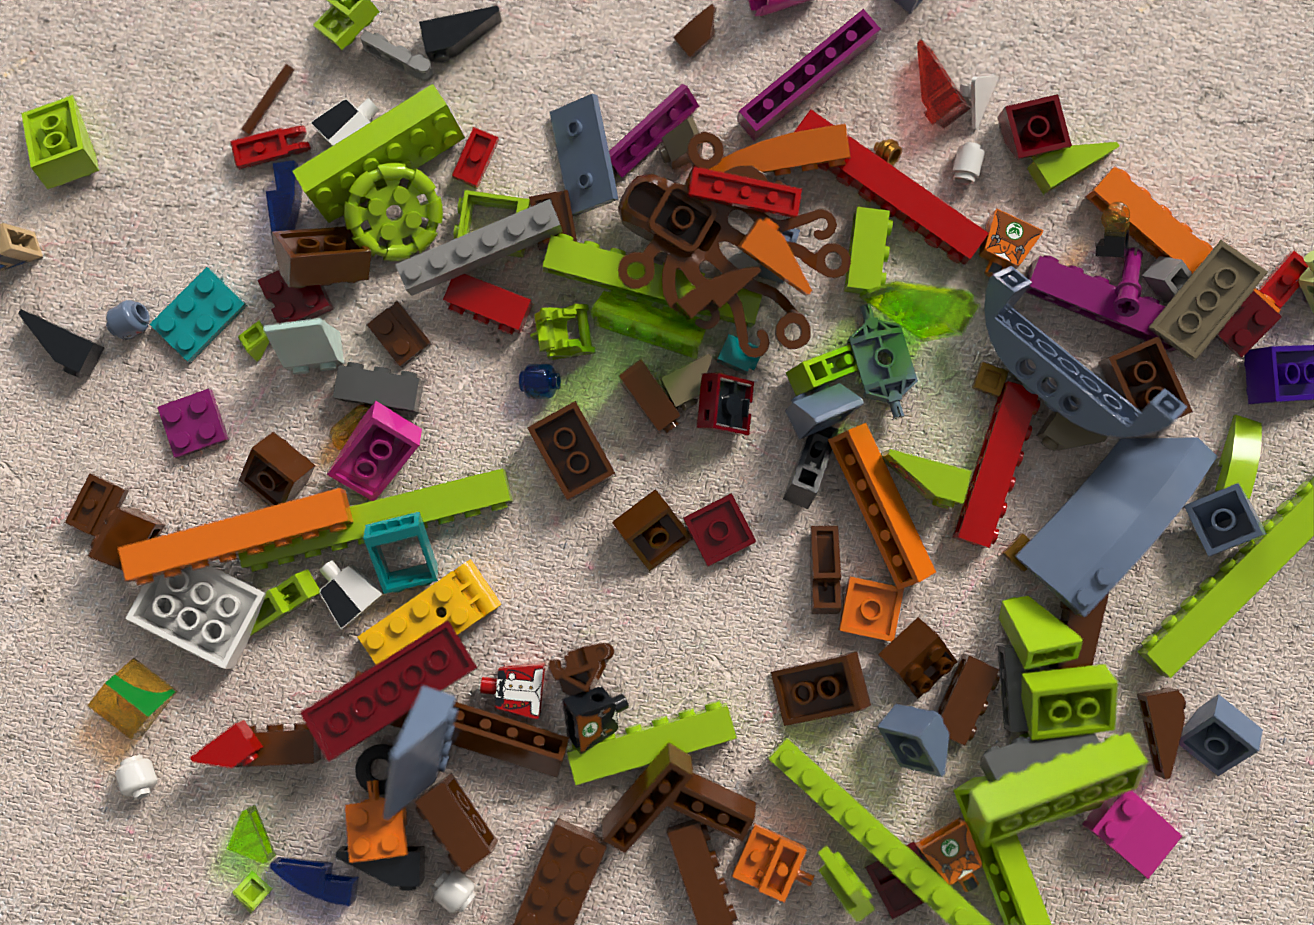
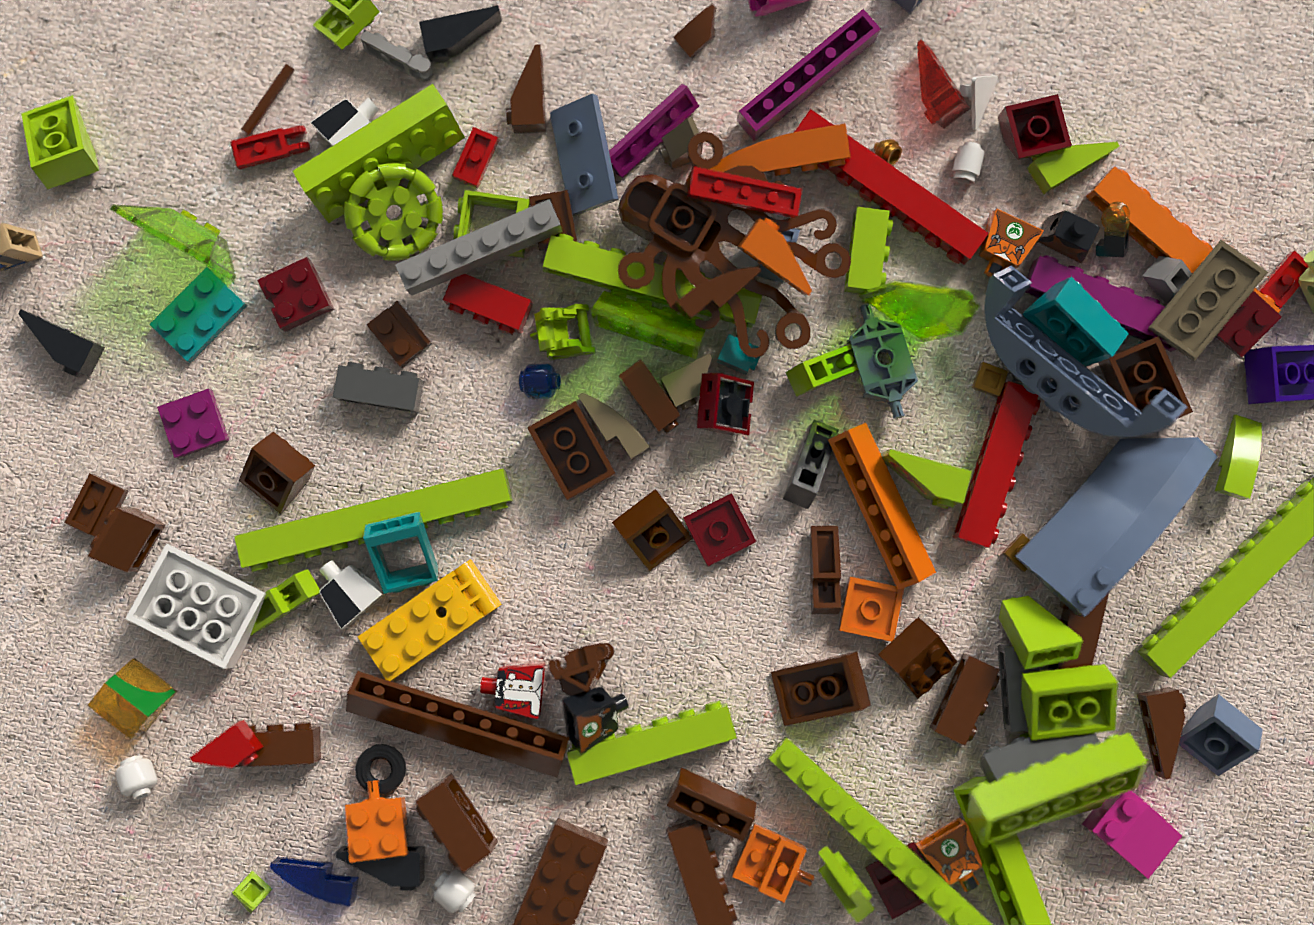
sand blue head [106,300,150,340] -> none
orange brick [118,488,354,585] -> none
clear neon green slope [227,804,276,864] -> none
lime slope [238,321,270,361] -> none
light aqua slope [264,318,344,375] -> none
clear blue slope [266,160,302,245] -> none
reddish brown slope [272,226,371,288] -> none
dark red plate [299,620,478,762] -> none
dark pink slope [327,401,422,501] -> none
clear yellow plate [329,404,372,450] -> none
sand blue slope [383,686,458,820] -> none
reddish brown brick [602,742,693,854] -> none
slope [785,383,864,440] -> none
sand blue slope [877,704,949,777] -> none
dark tan slope [1036,411,1108,451] -> none
magenta pin [1113,248,1143,317] -> none
sand blue slope [1184,483,1266,556] -> none
none -> clear neon green slope [110,204,236,281]
none -> reddish brown slope [506,44,546,134]
none -> dark tan slope [578,393,650,460]
none -> teal slope [1022,277,1129,367]
none -> black torso [1037,210,1100,264]

